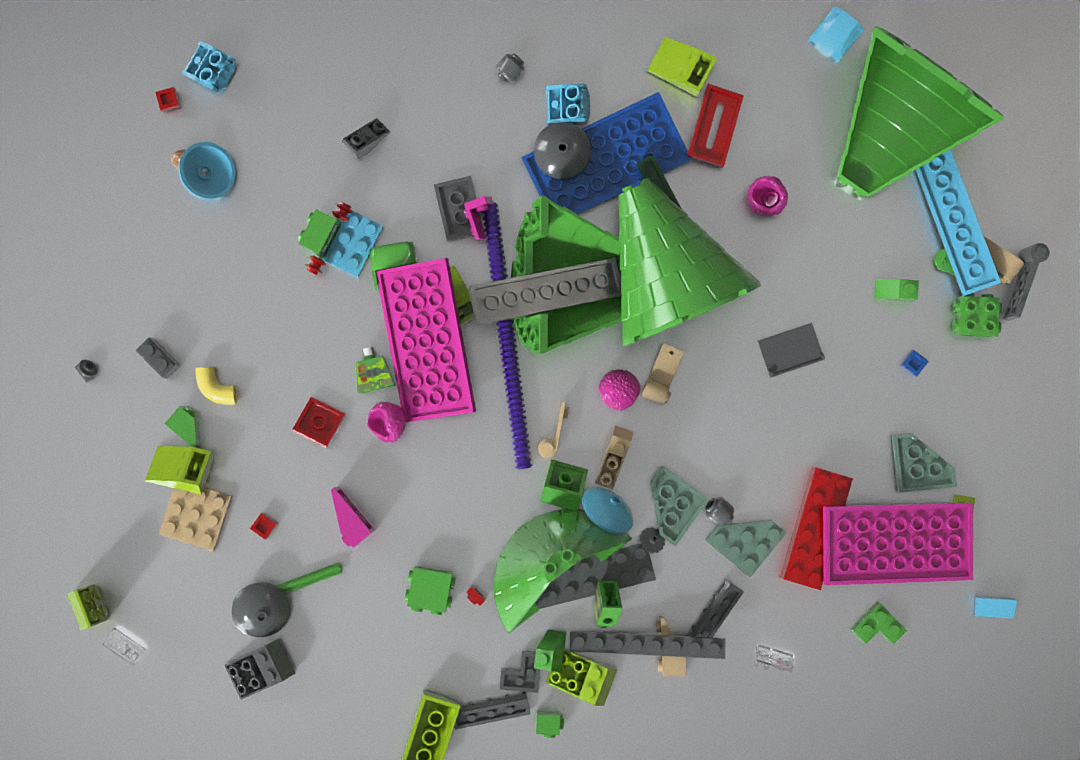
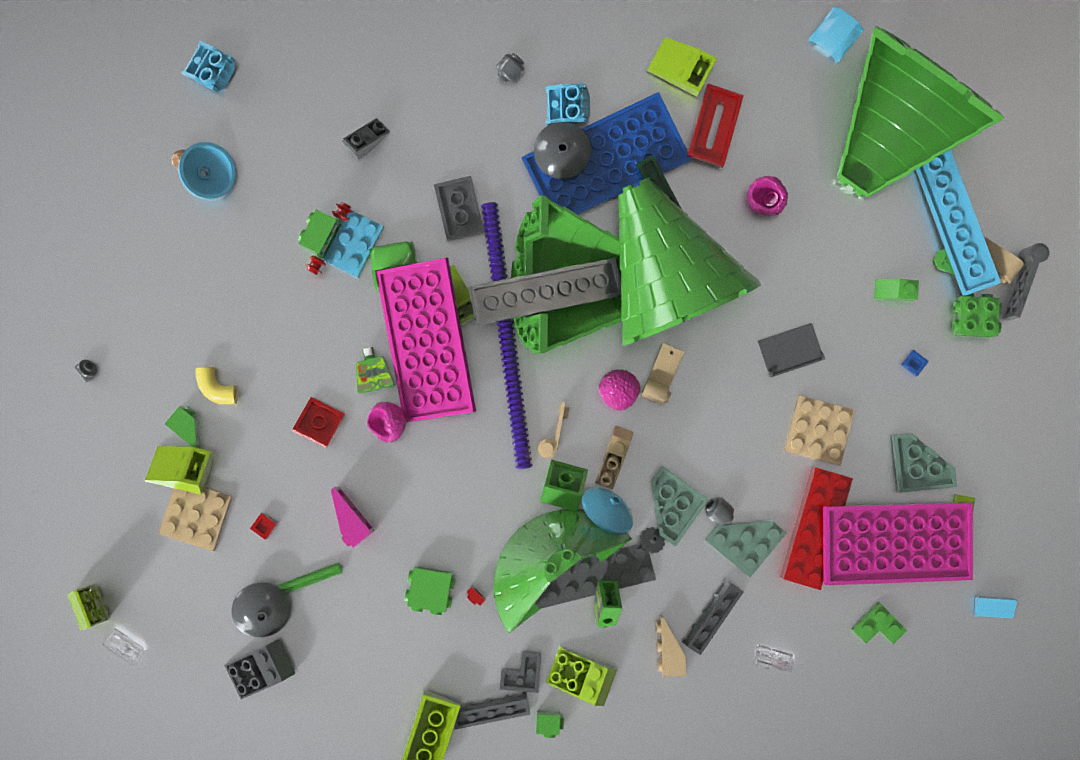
dark grey brick [136,337,181,379] -> none
red plate [155,87,180,112] -> none
dark pink bracket [464,196,494,241] -> none
bright green slope [534,630,567,671] -> none
dark grey plate [570,631,726,659] -> none
none -> tan plate [784,395,855,466]

